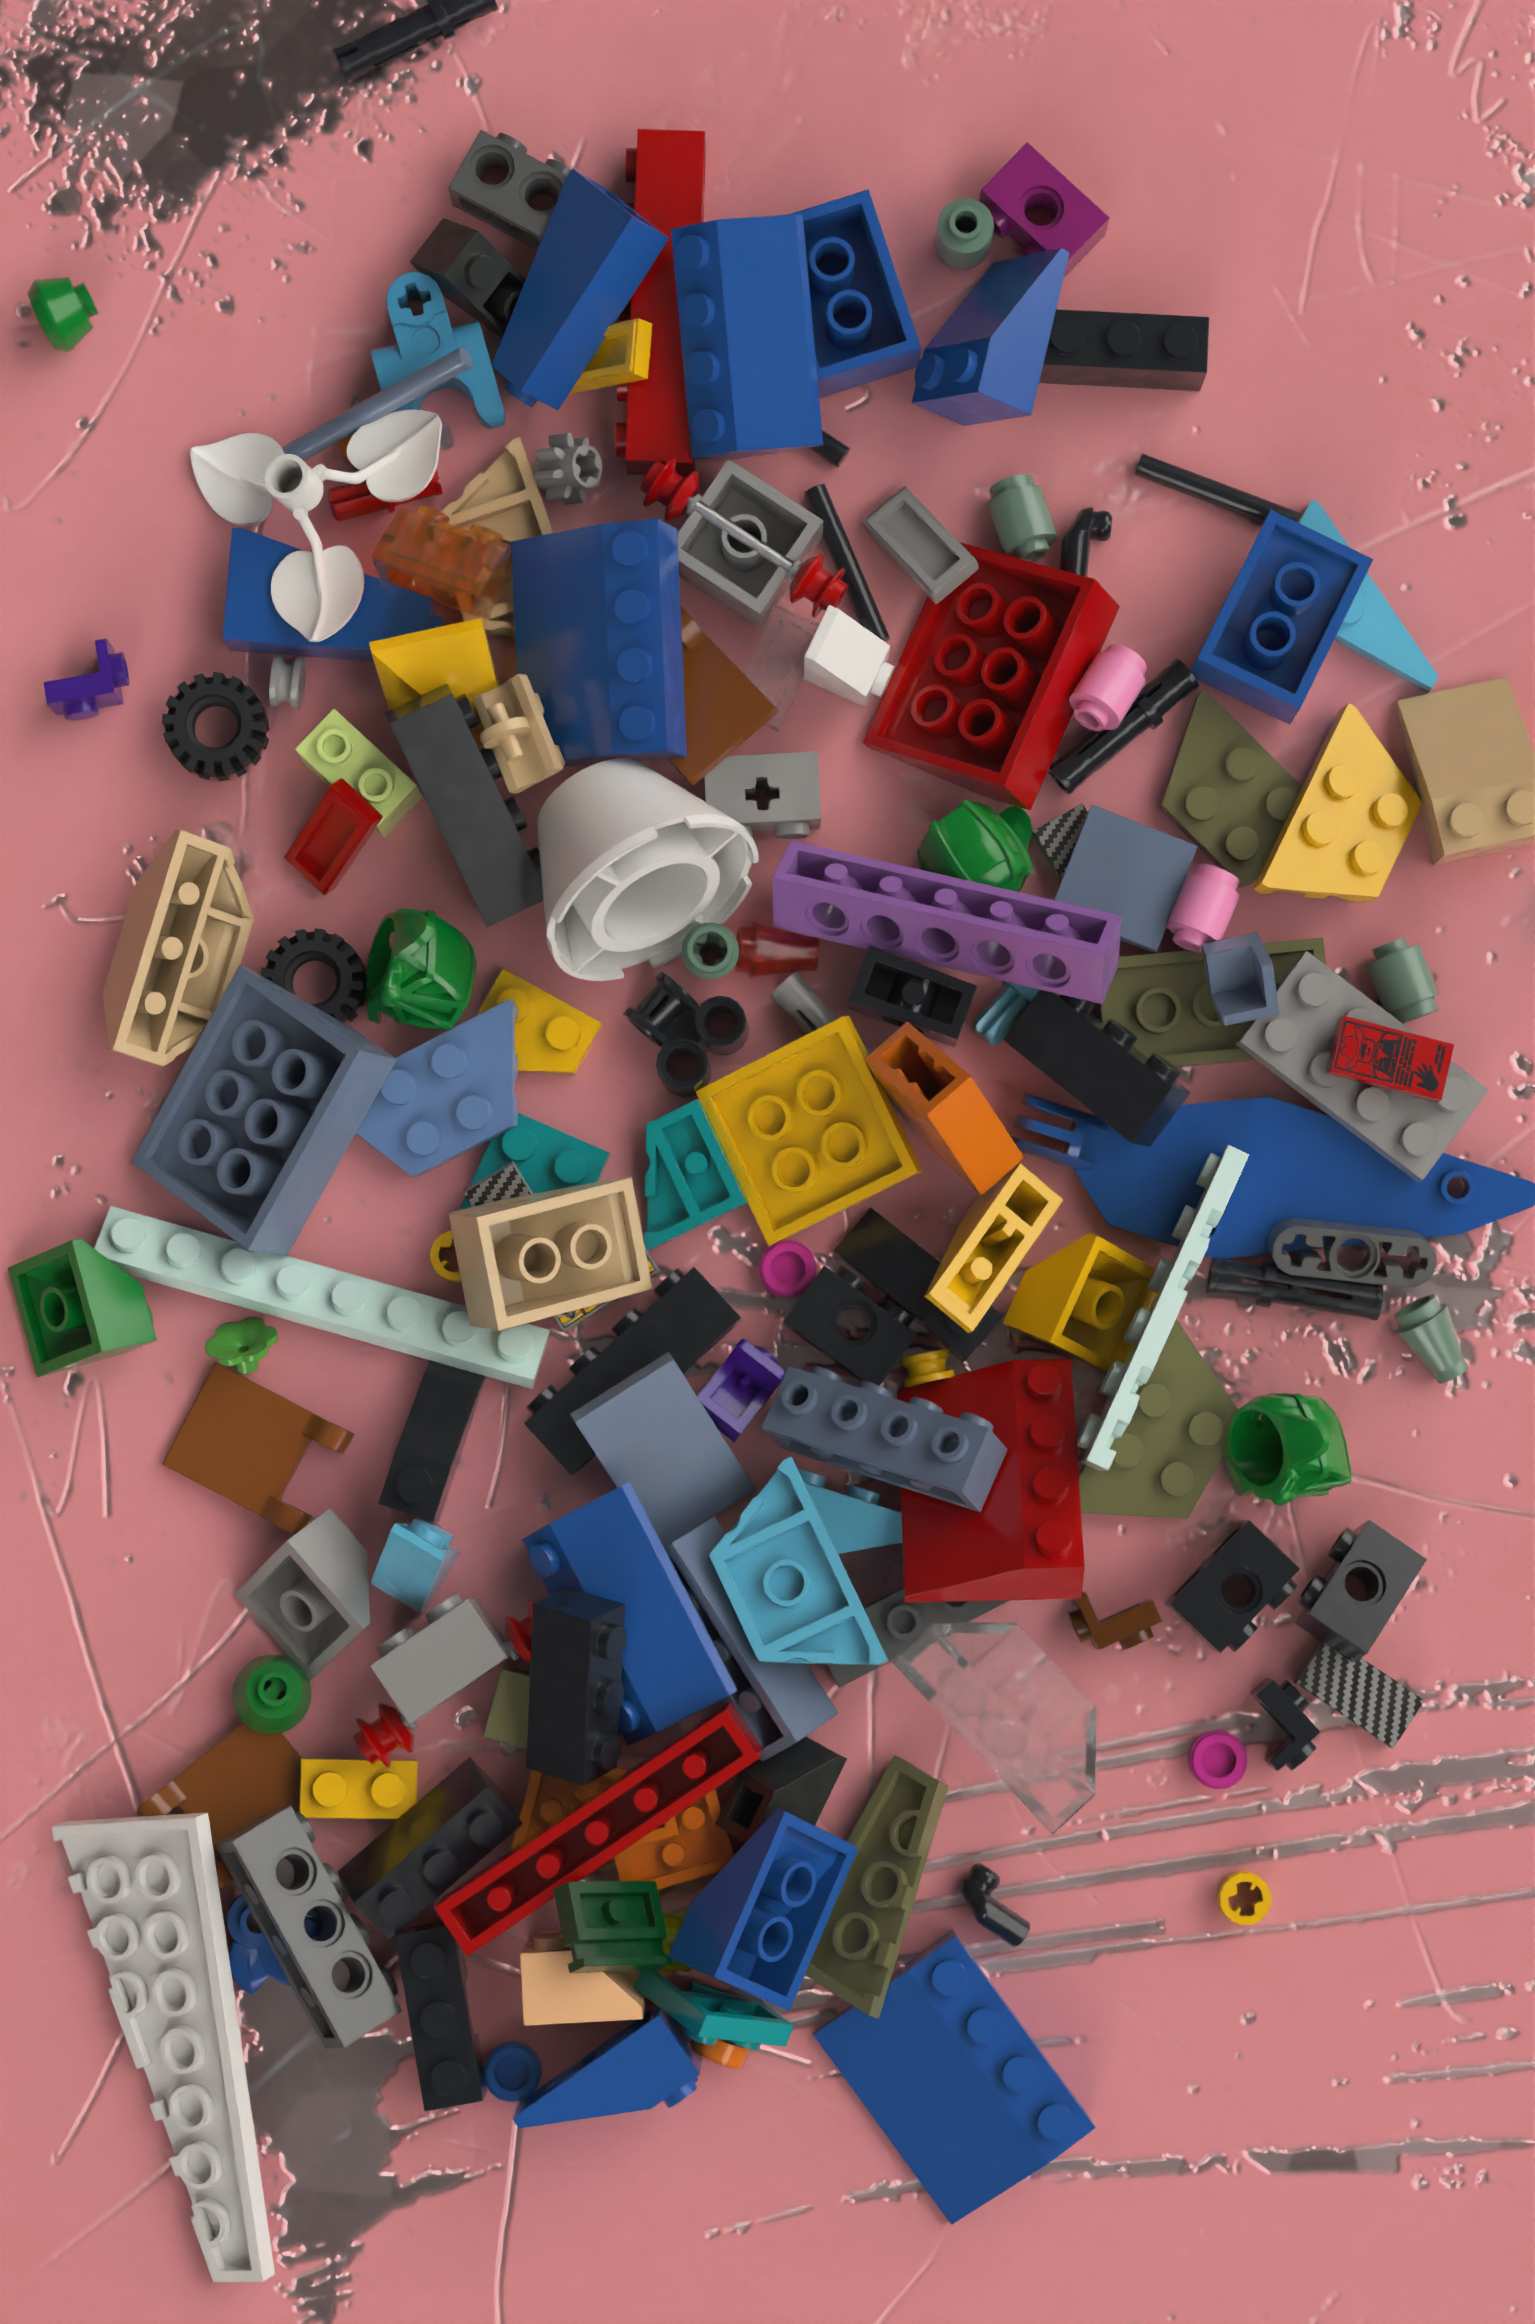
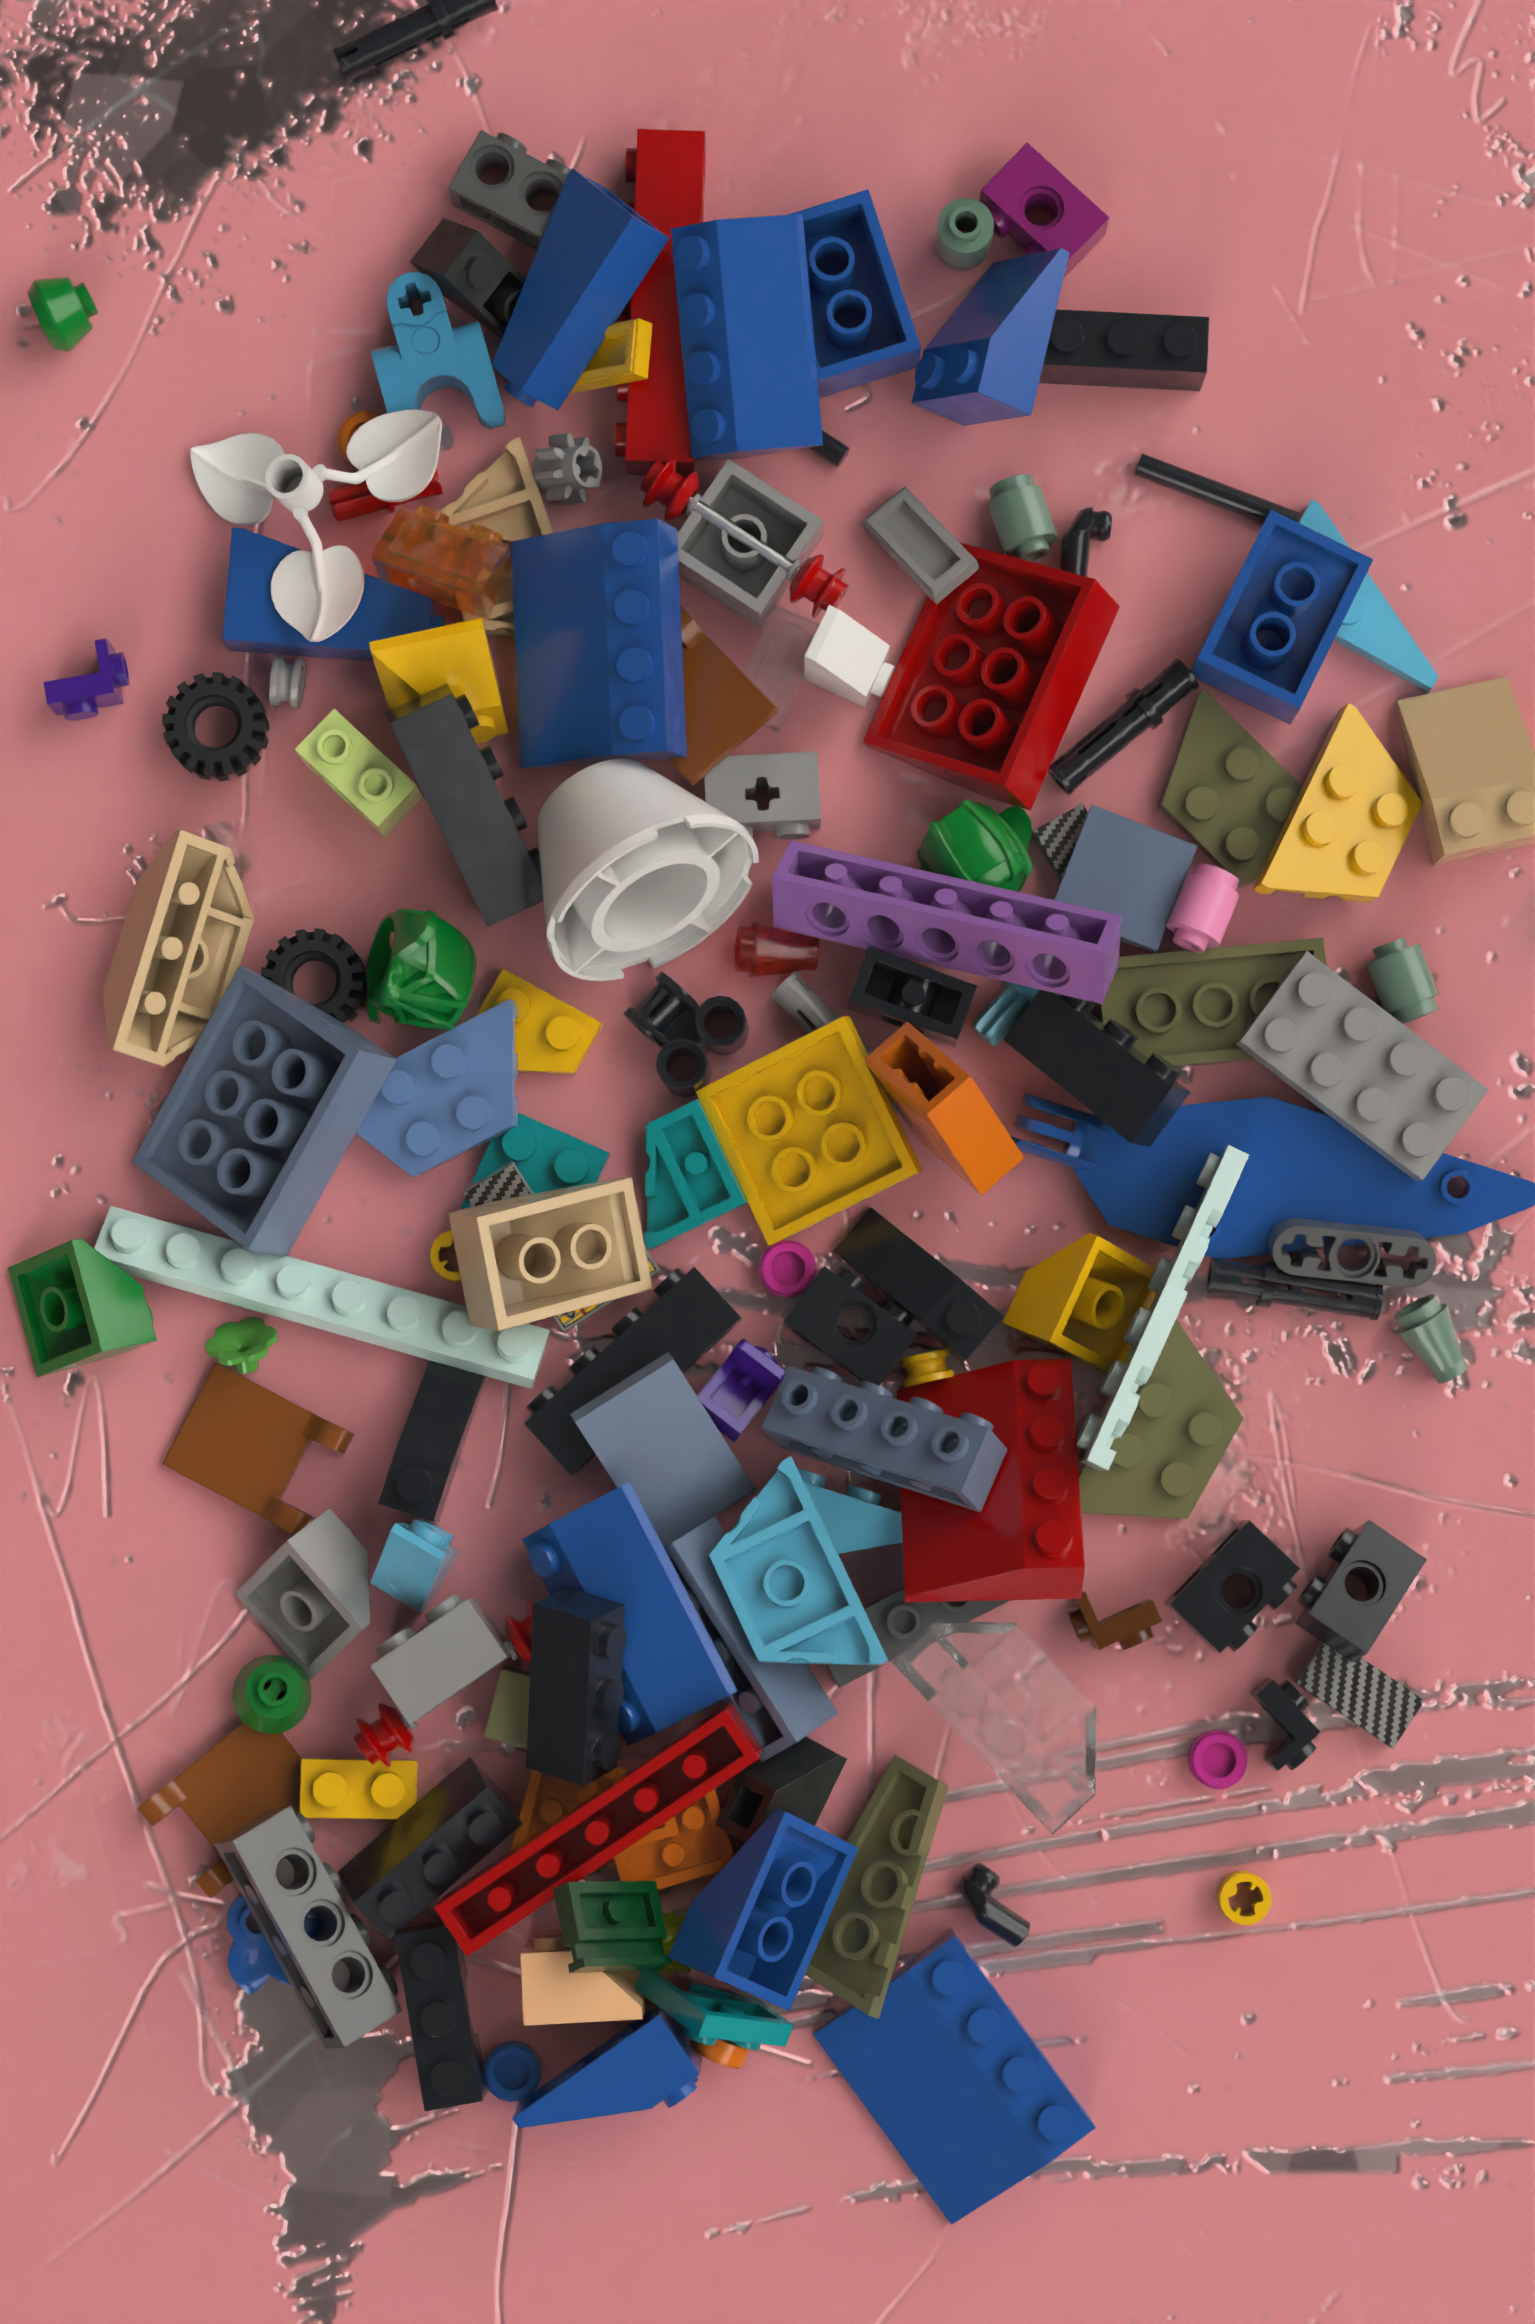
white wing [52,1812,275,2282] -> none
sand blue bar [282,347,473,461] -> none
red tile [284,778,383,896] -> none
tan hips [473,674,565,794] -> none
sand green cone [682,923,739,979] -> none
black bar [804,484,890,642] -> none
yellow slope [925,1163,1063,1333] -> none
bright pink brick [1069,644,1147,731] -> none
sand blue panel [1201,932,1279,1025] -> none
green piece [1225,1393,1352,1506] -> none
red tile [1326,1016,1454,1102] -> none

